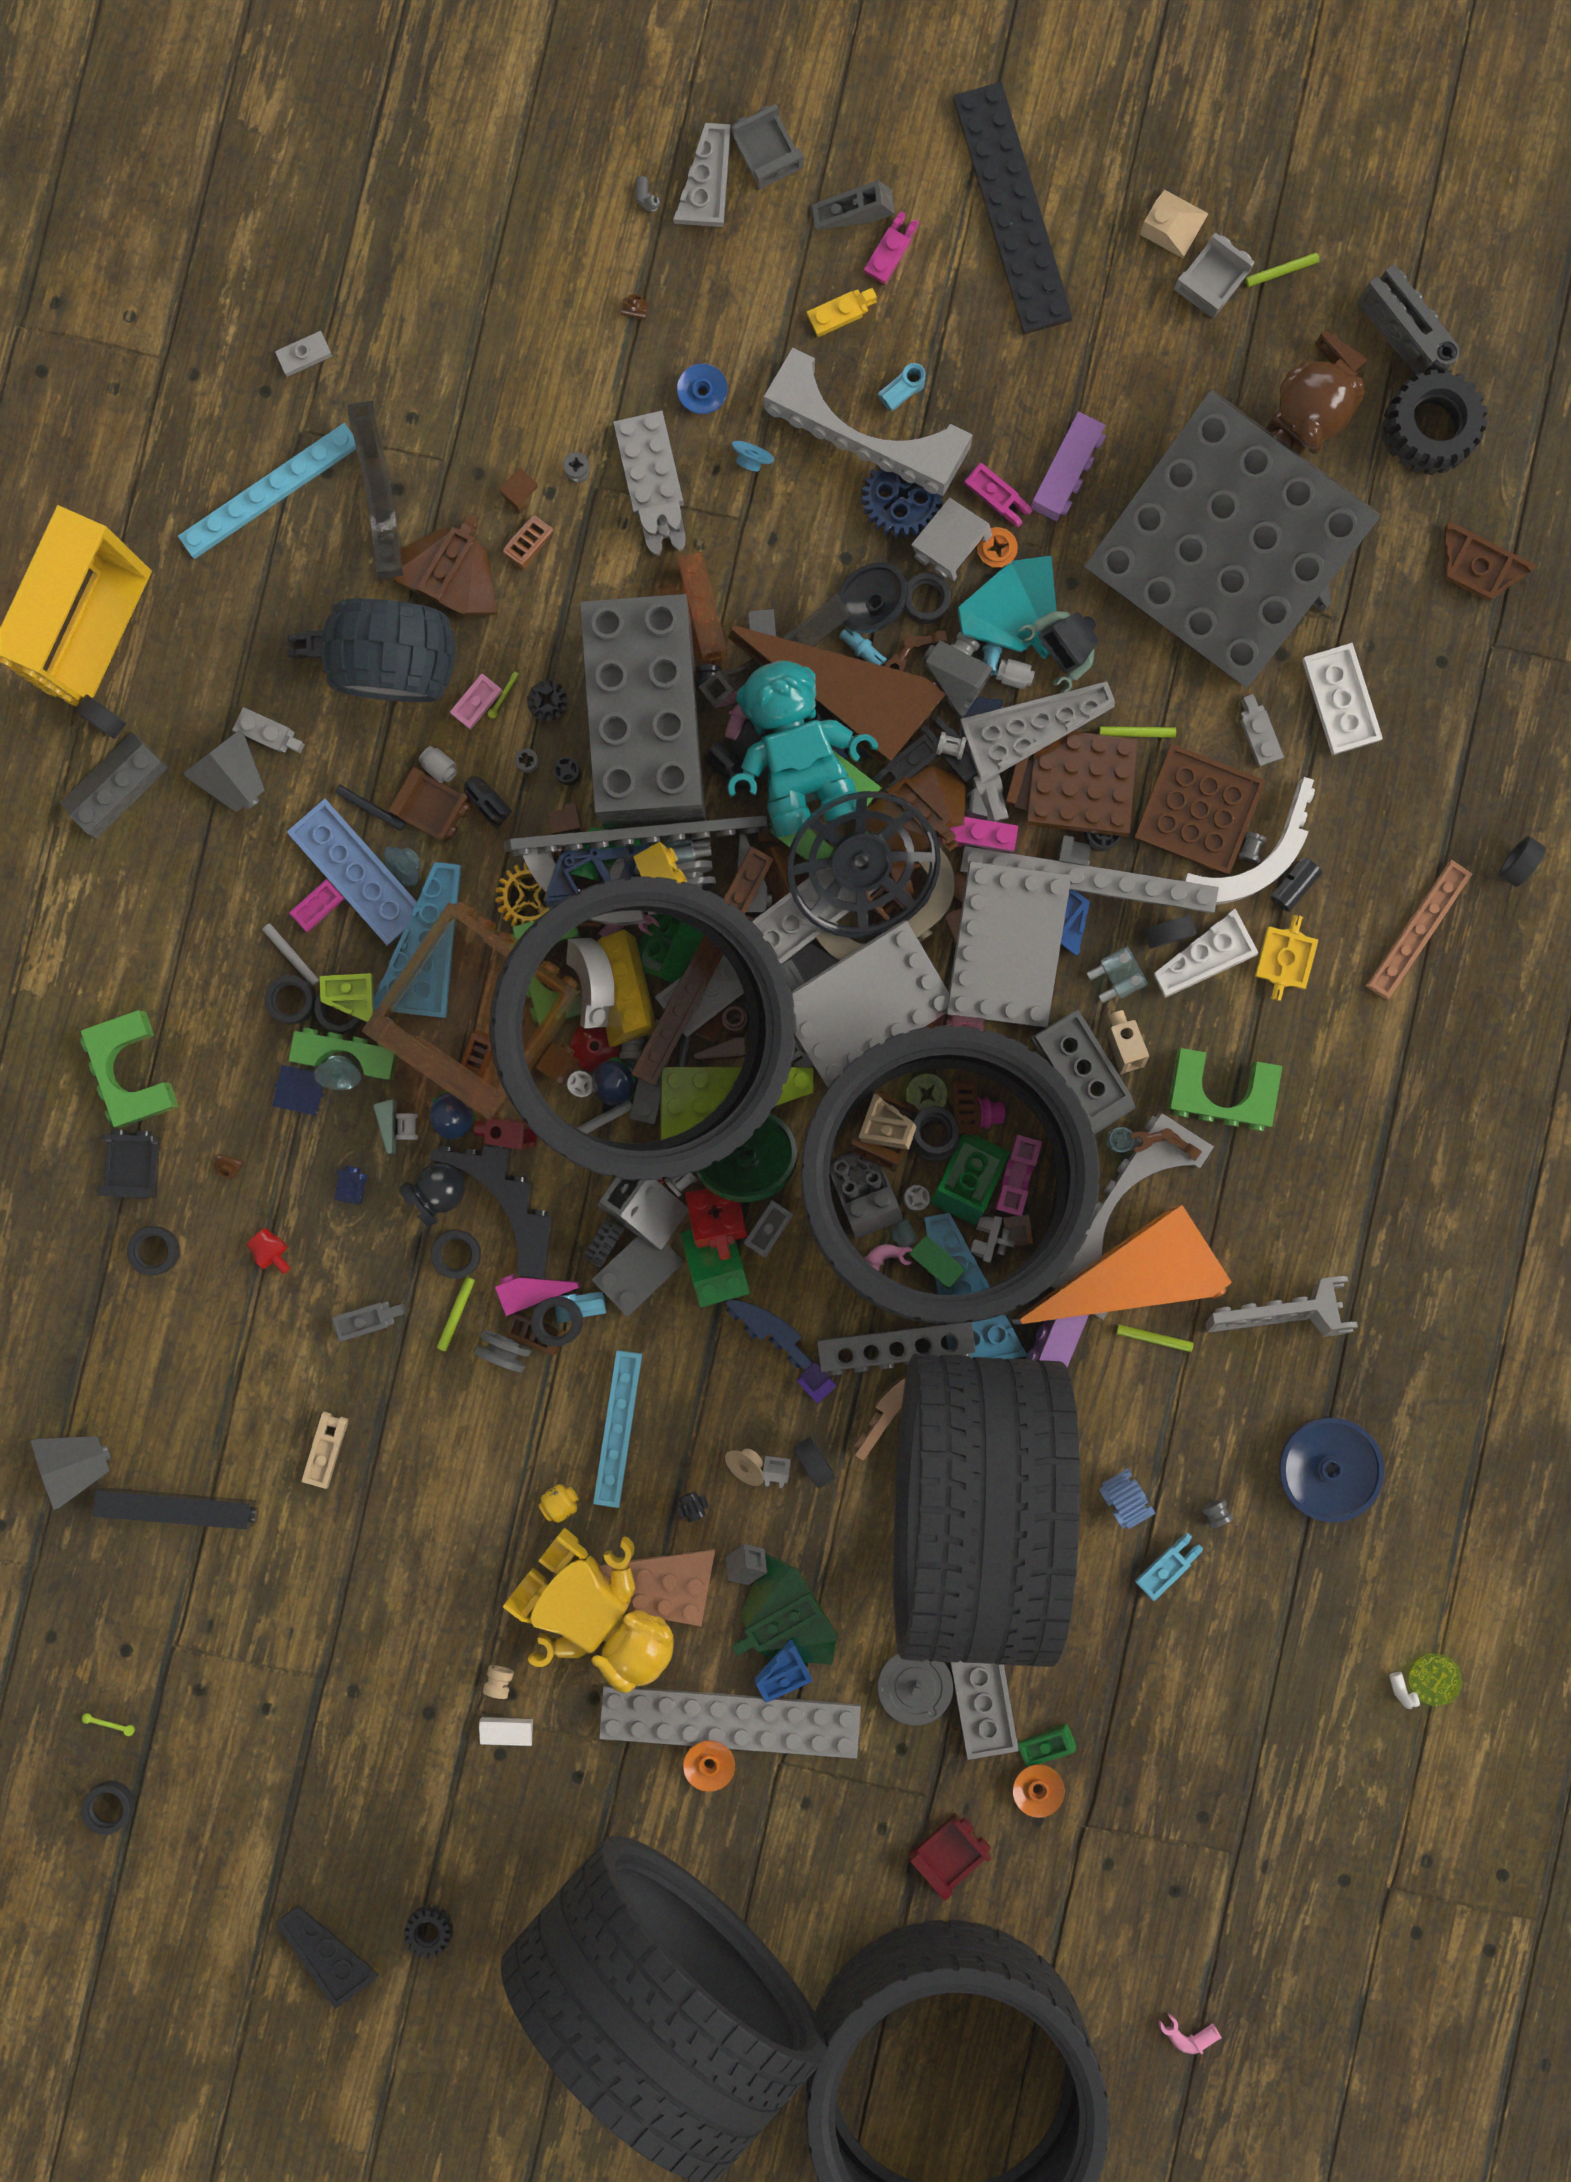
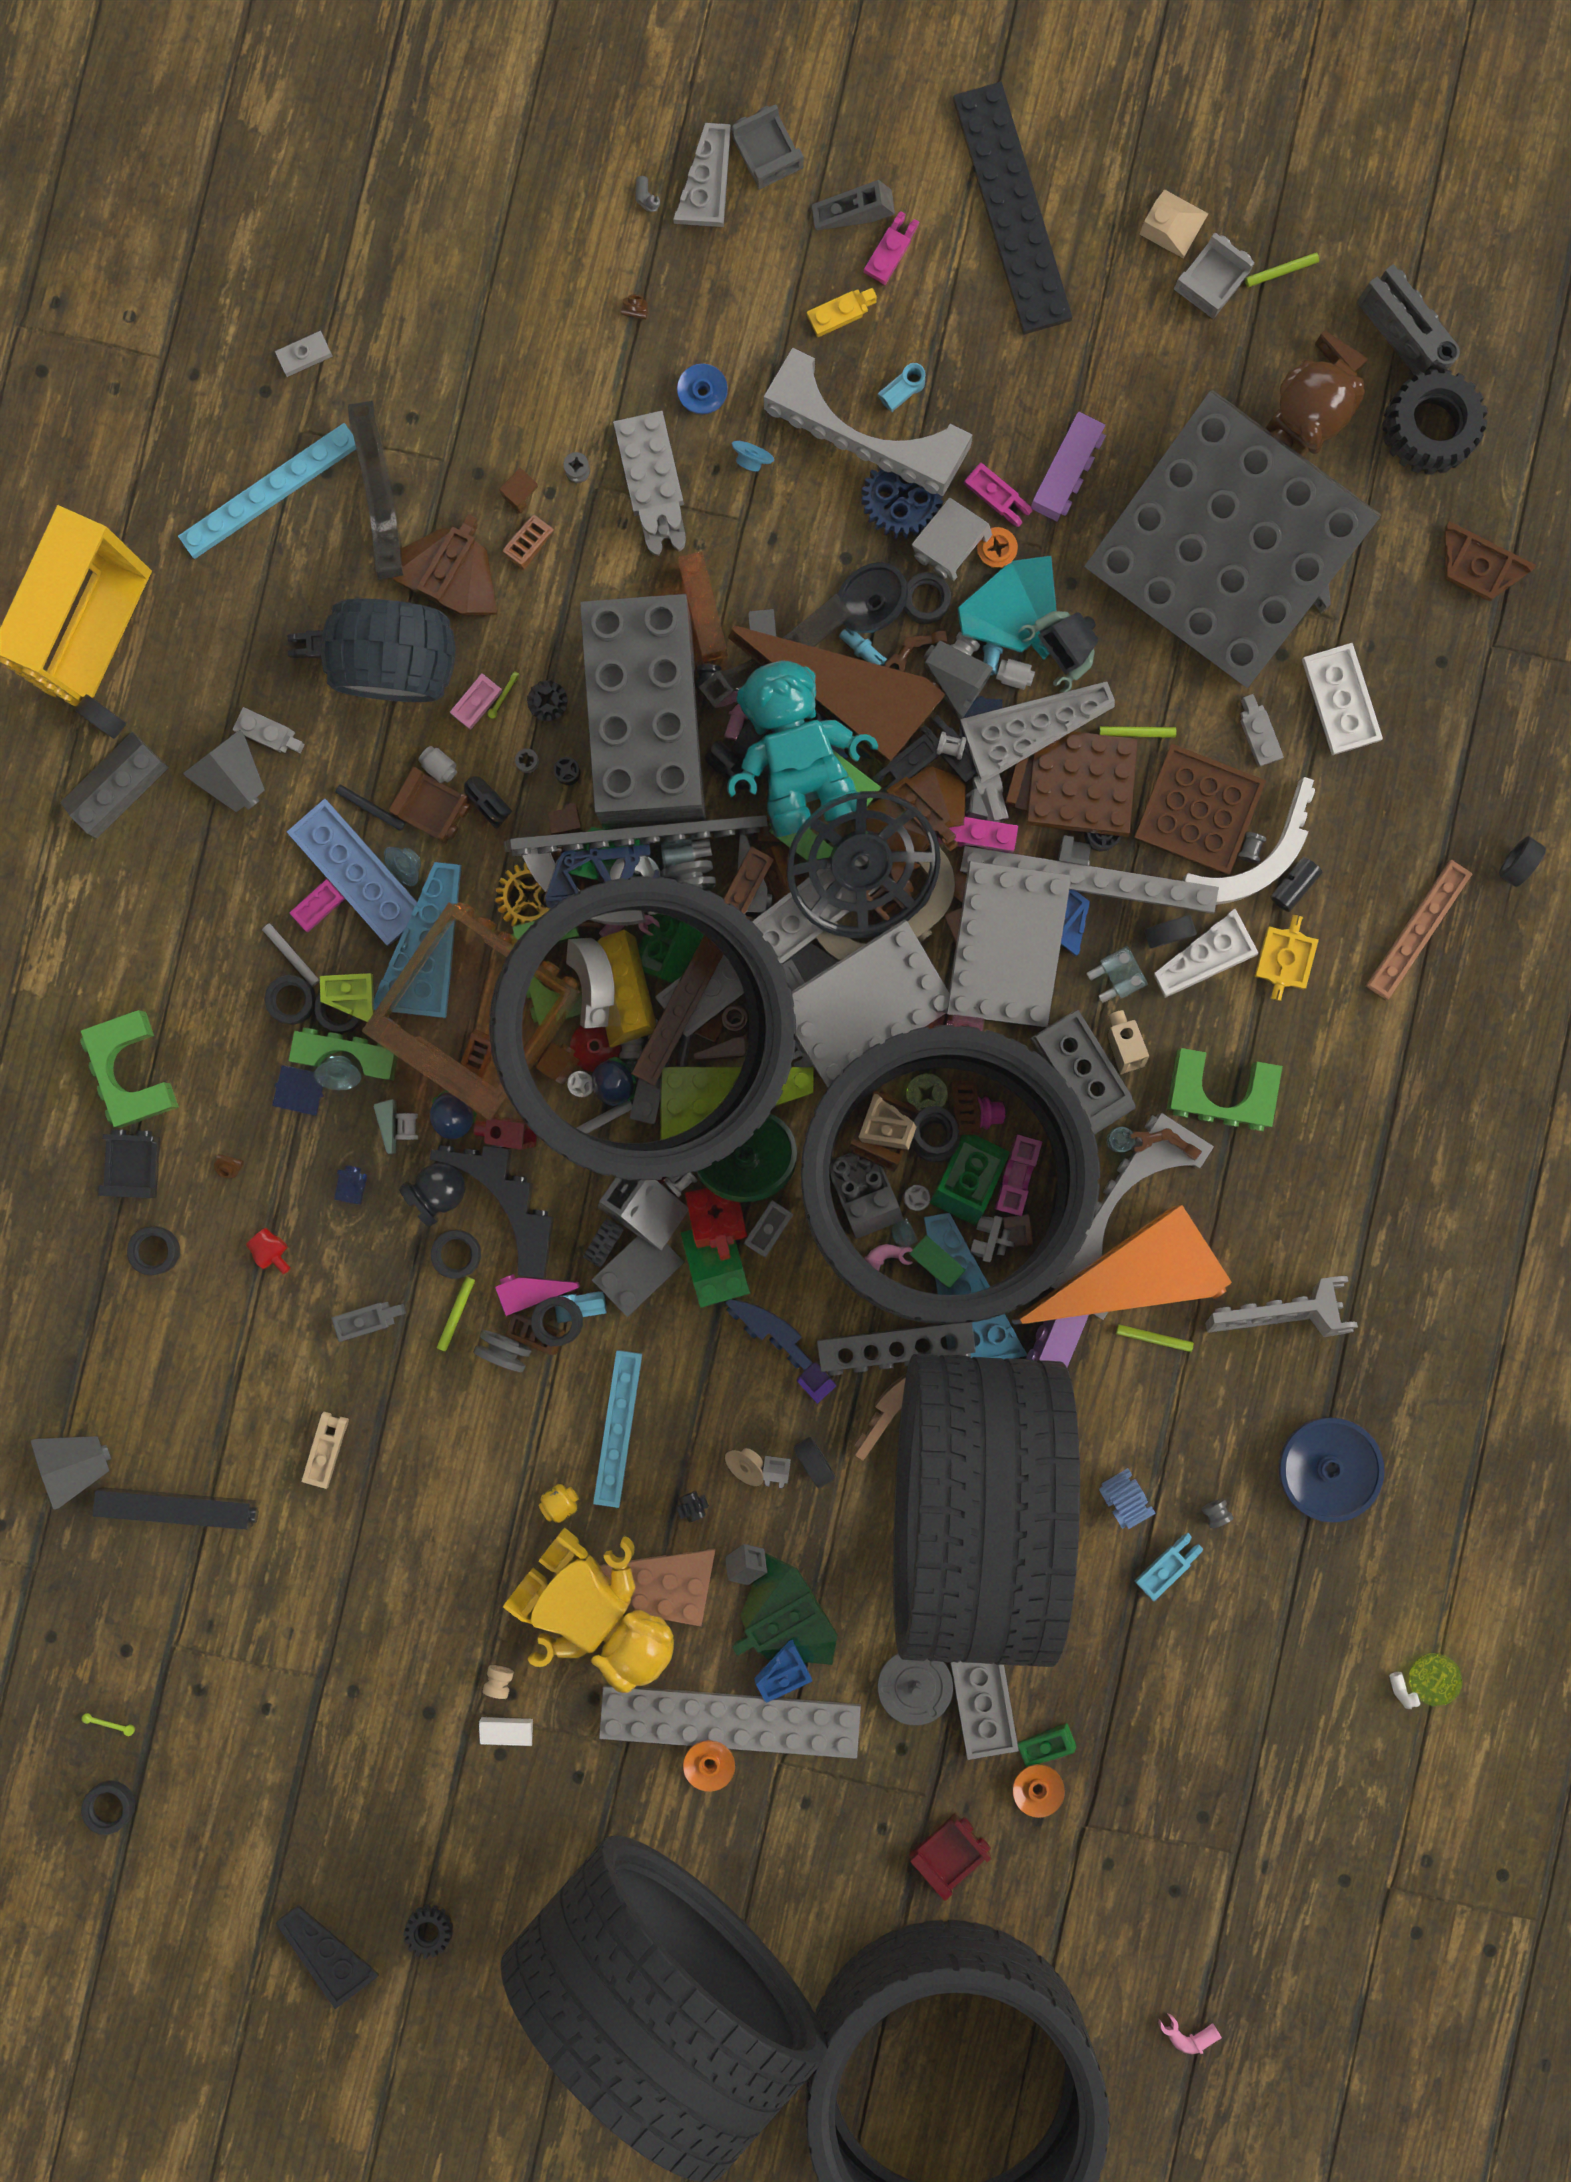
yellow slope [633,842,687,883] -> none

